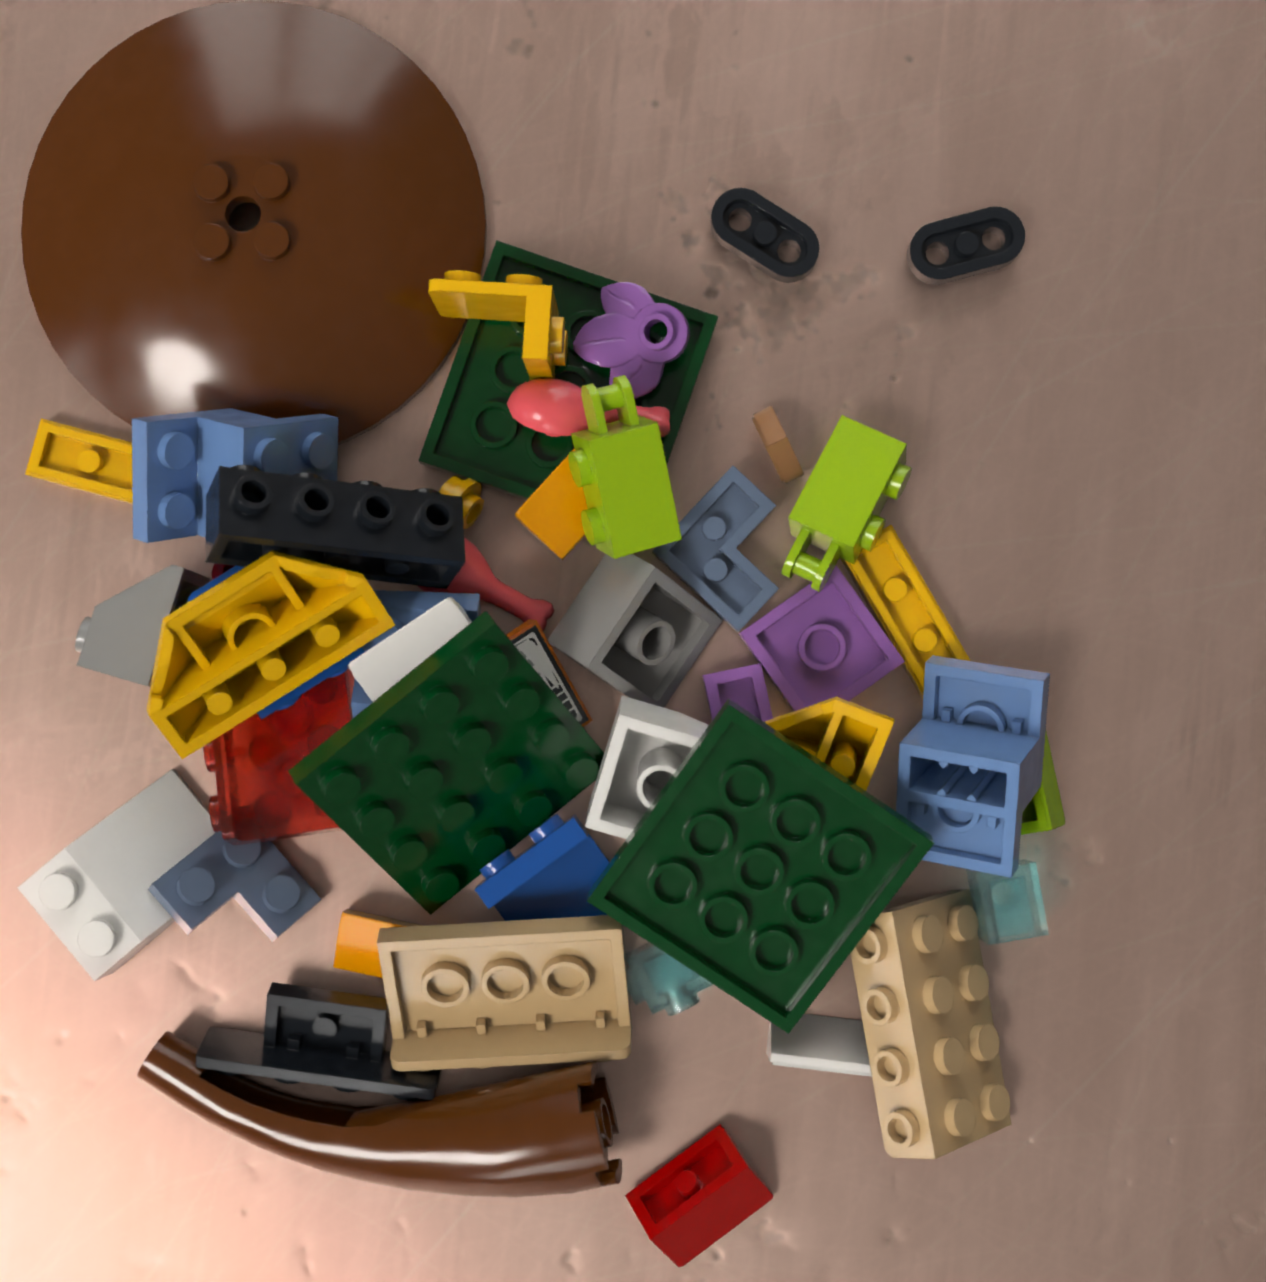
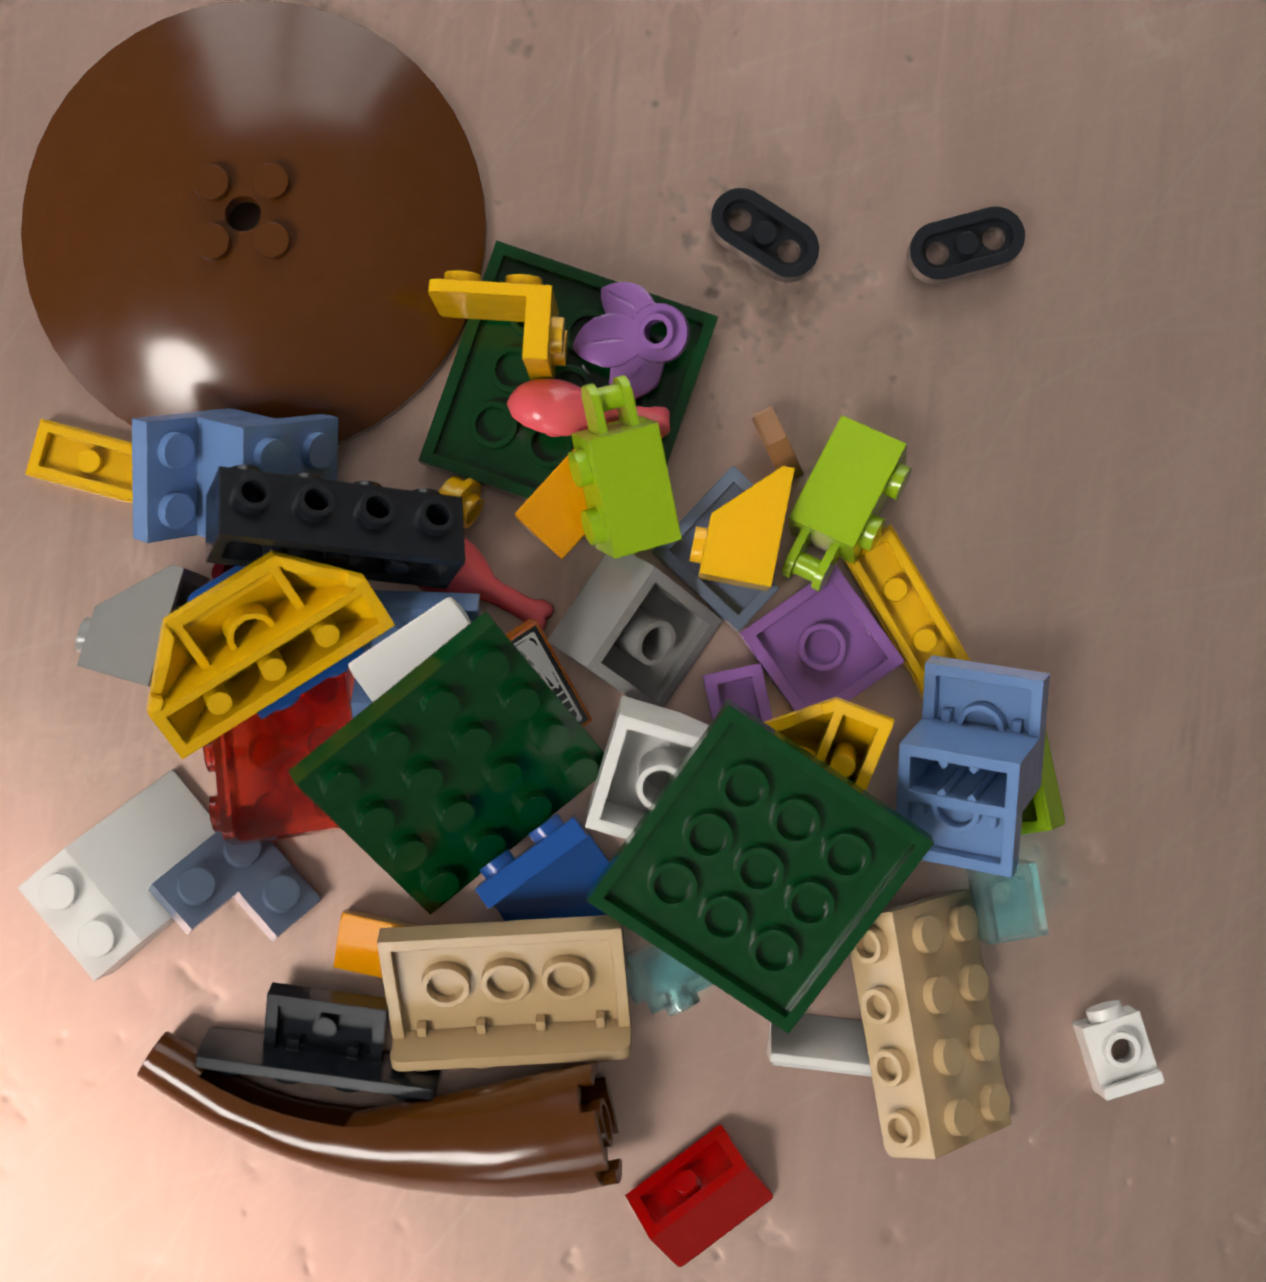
none -> yellow slope [689,466,795,592]
none -> white brick [1072,1000,1165,1101]

